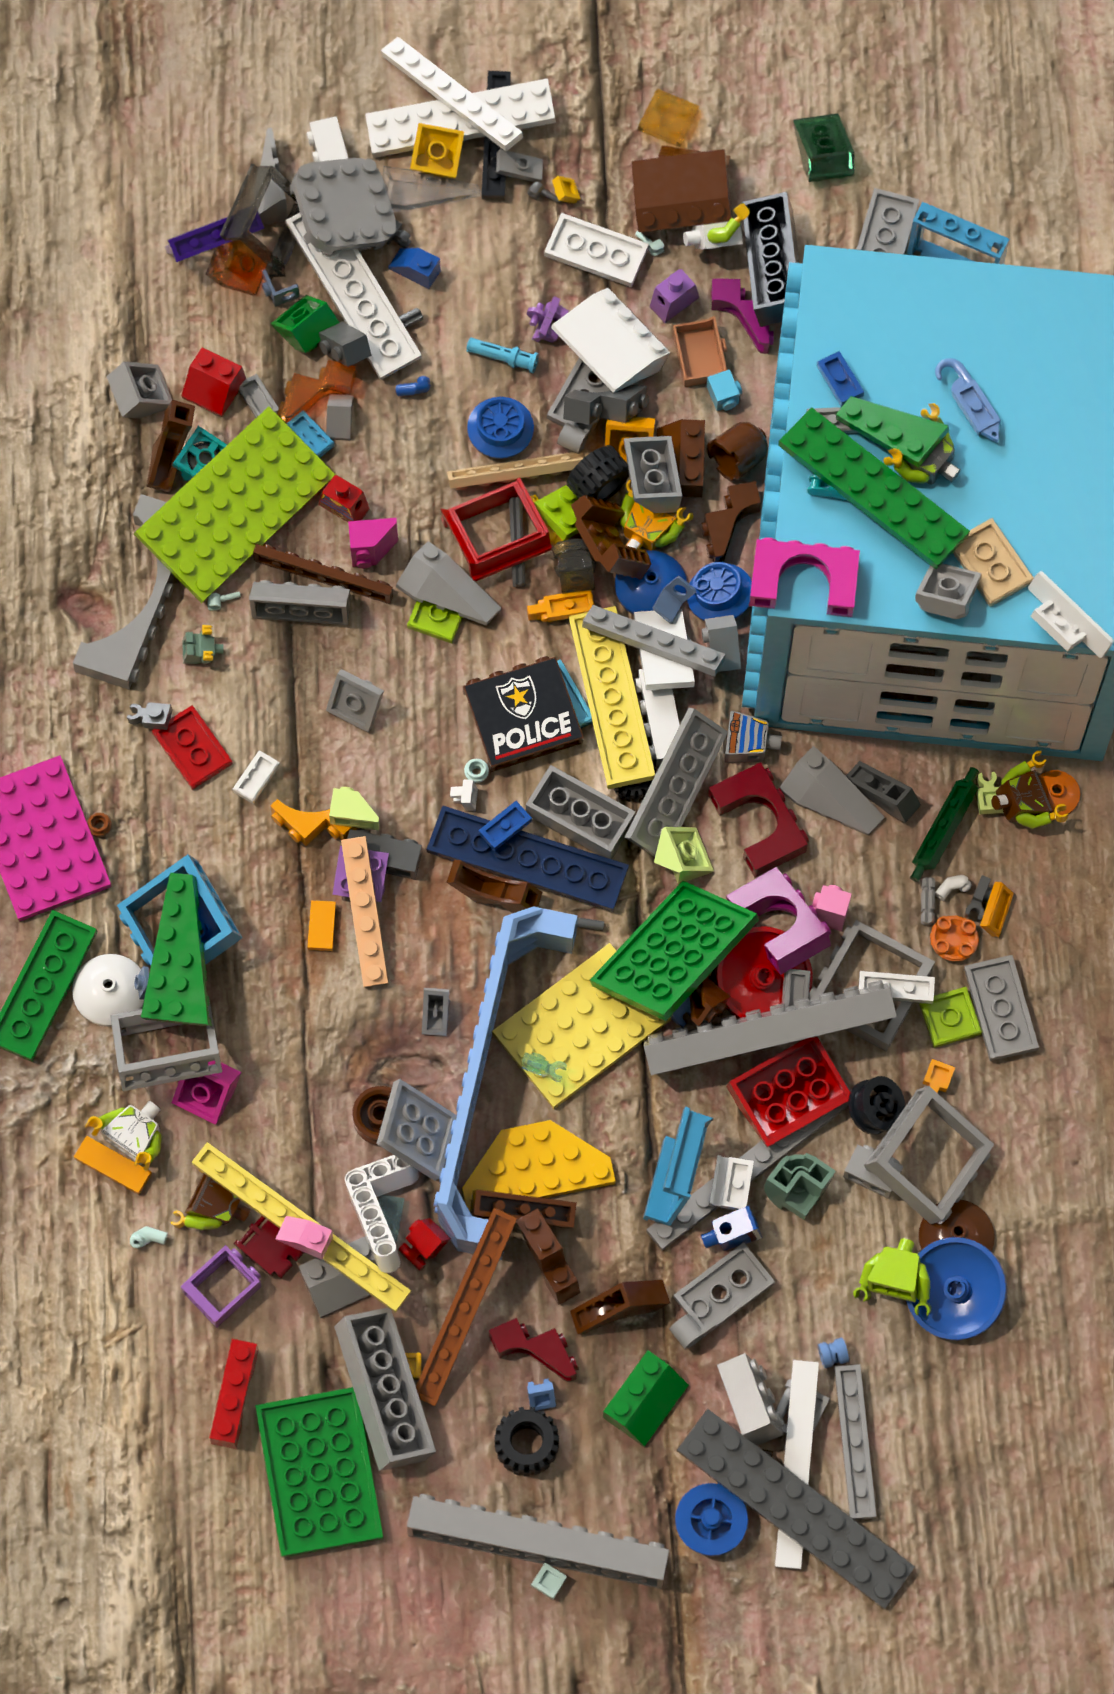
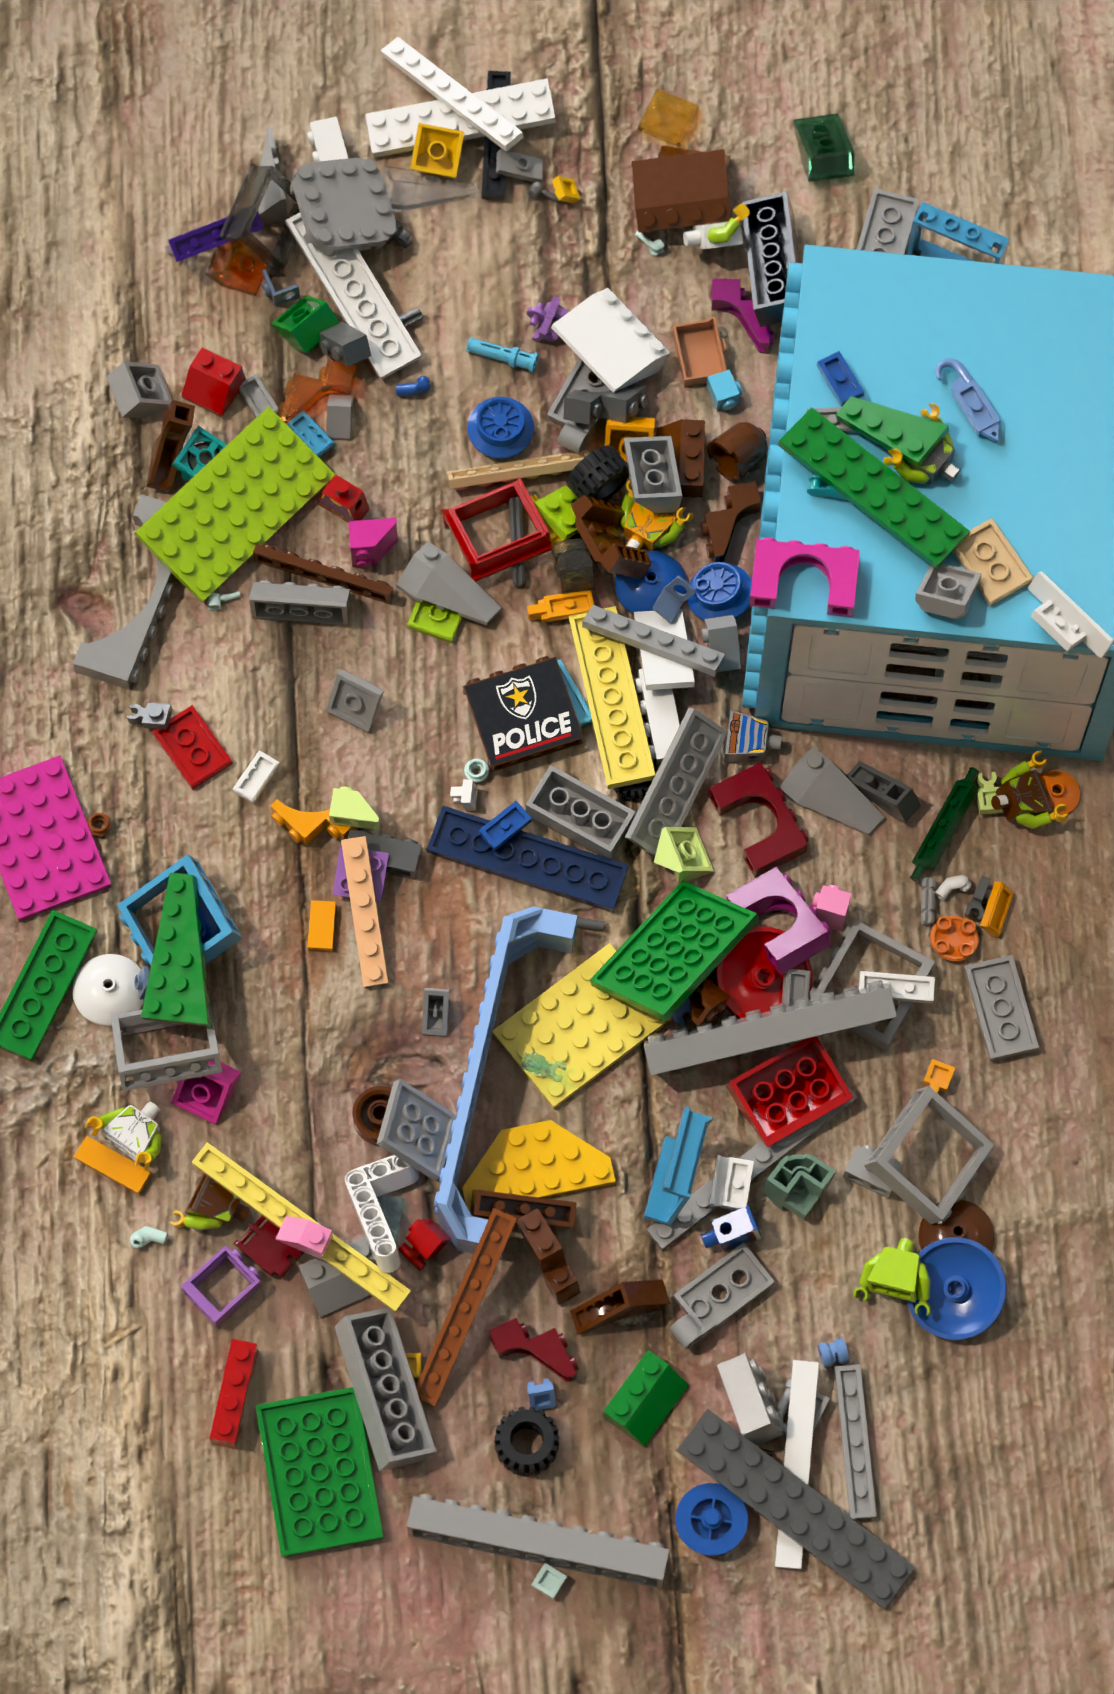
sand green piece [182,625,224,664] -> none
blue slope [388,248,441,289] -> none
reddish brown arch [446,860,543,913] -> none
white plate [544,213,649,287] -> none
medium lavender torso [650,269,699,323] -> none
black wheel [848,1076,906,1135] -> none
lime tile [919,987,982,1048] -> none

